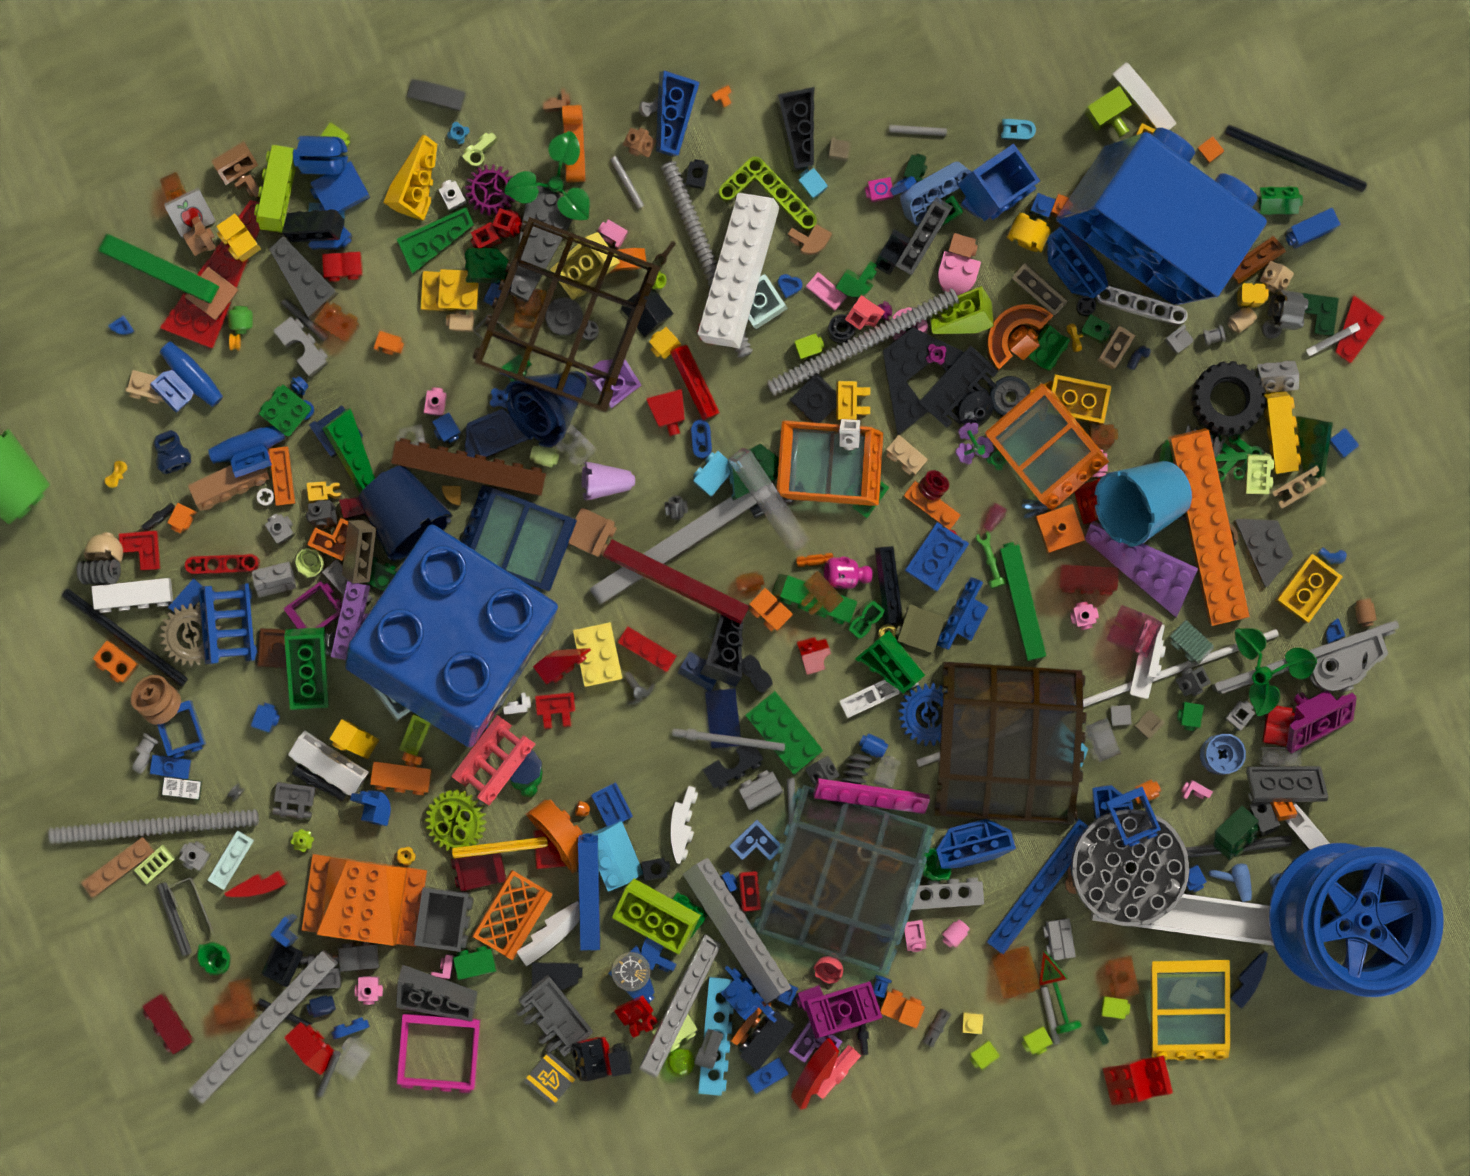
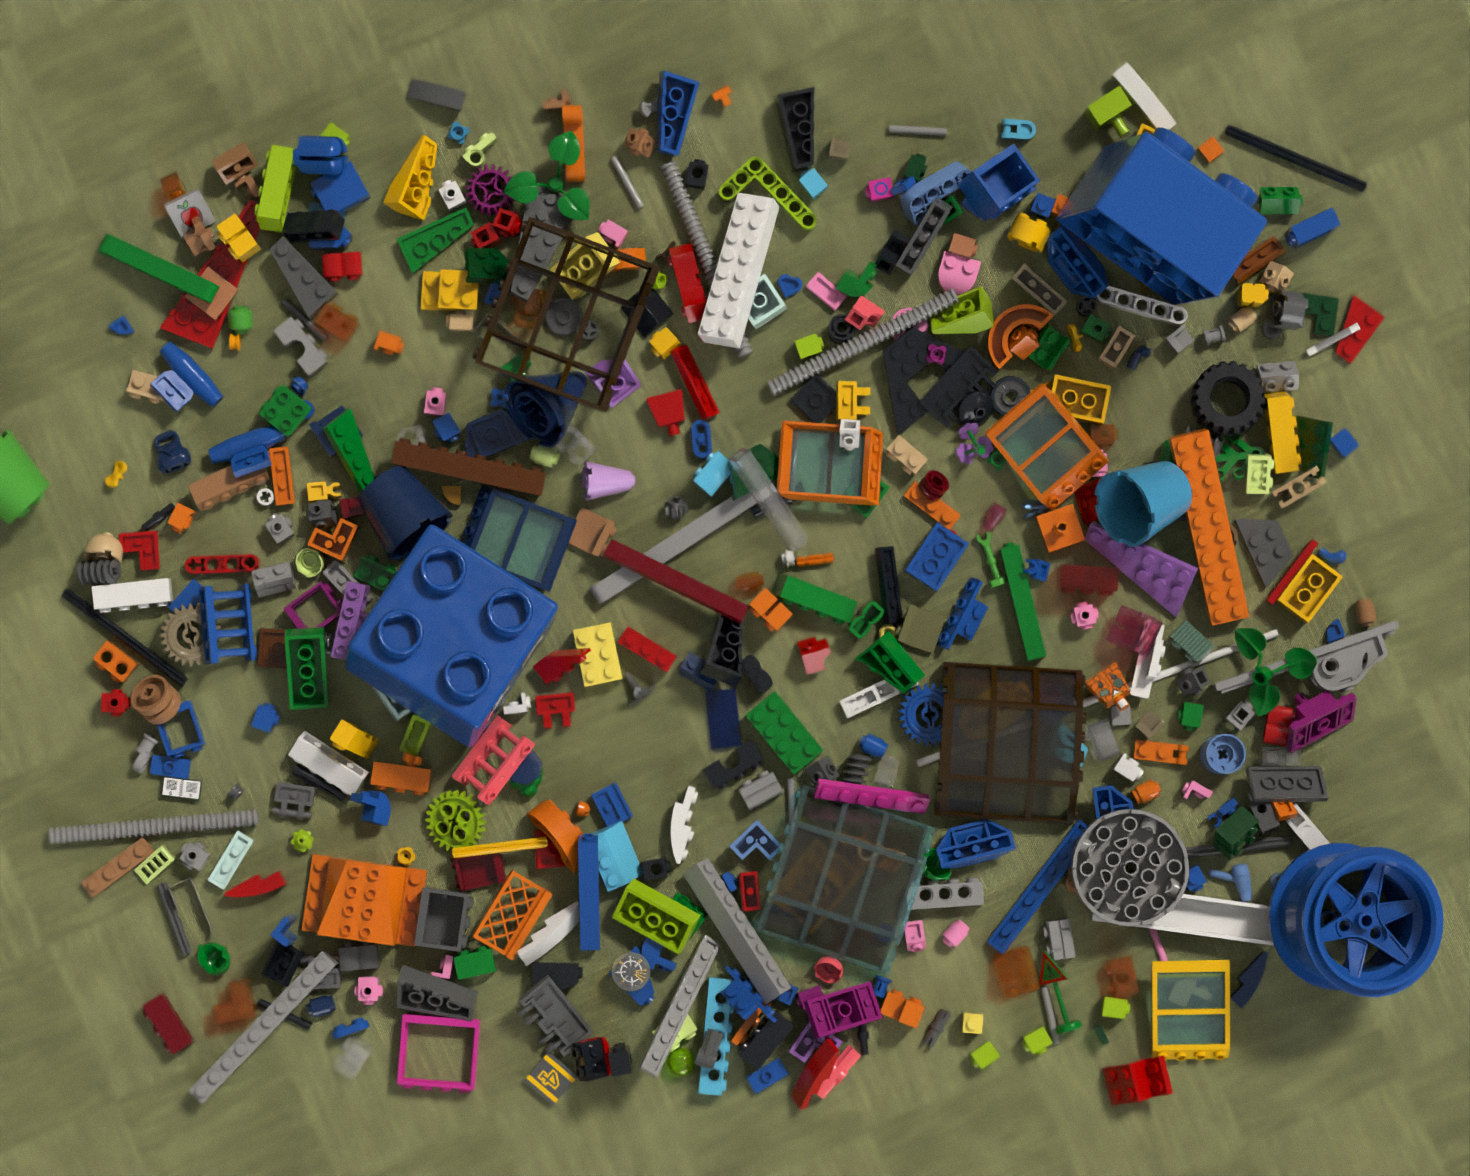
red brick [284,1022,335,1075] -> none
dark grey bar [316,1051,341,1097] -> none
dark tan brick [342,520,376,583] -> none
red plate [614,995,658,1038] -> none
light grey bar [672,728,785,751] -> none
medium nougat brick [788,224,833,255] -> none
clear orange hinge [801,571,844,615] -> none
dark pink piece [824,556,872,589] -> none
magenta plate [878,301,892,321] -> none
blue window [1105,787,1161,847] -> none
none -> red brick [101,689,131,716]
none -> red brick [667,243,707,323]
none -> white plate [782,549,795,568]
none -> blue plate [1023,559,1051,582]
none -> orange torso [1085,662,1130,711]
none -> white brick [1112,753,1144,782]
none -> orange plate [1133,740,1189,765]
none -> bright pink bar [1148,928,1168,961]
none -> blue plate [1207,797,1238,828]
none -> red tile [1265,539,1319,606]

